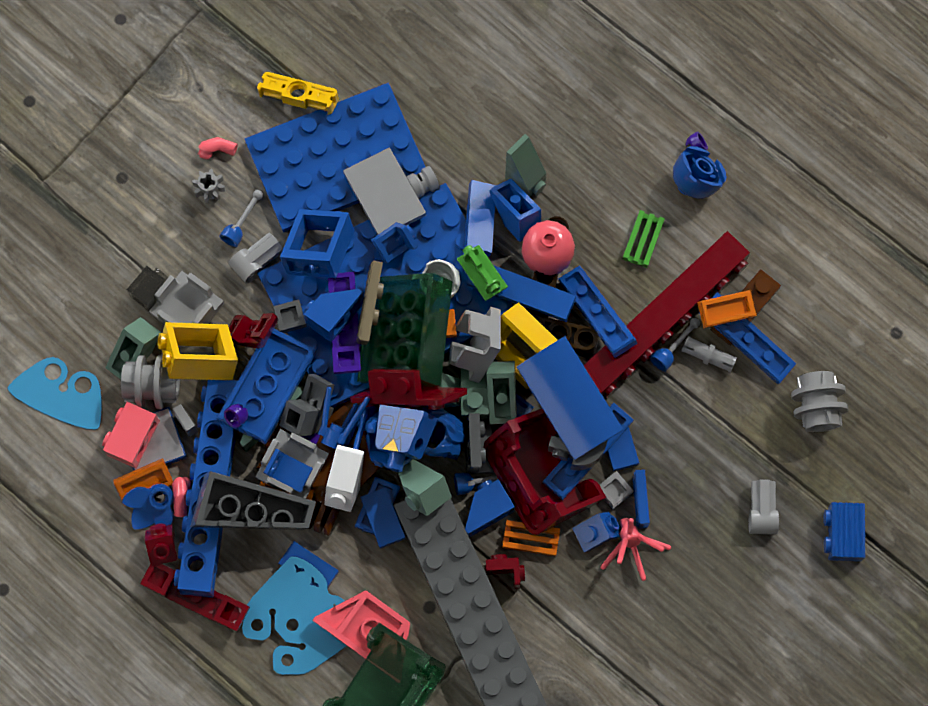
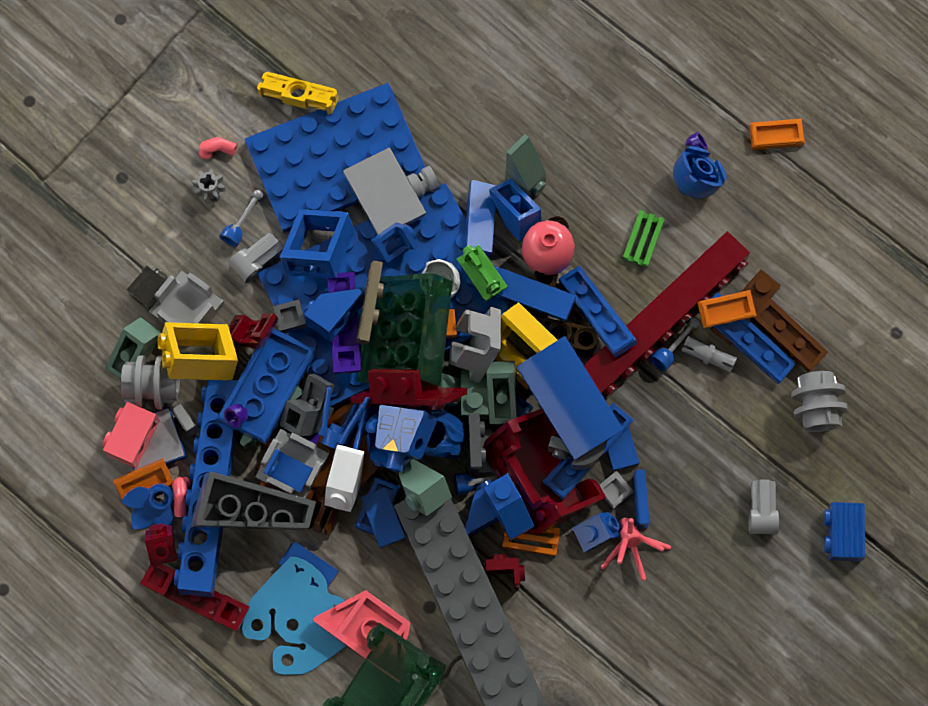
dark azure piece [8,357,102,429] -> none
none -> blue slope [483,473,534,540]
none -> orange tile [749,119,805,150]
none -> reddish brown plate [750,298,828,373]

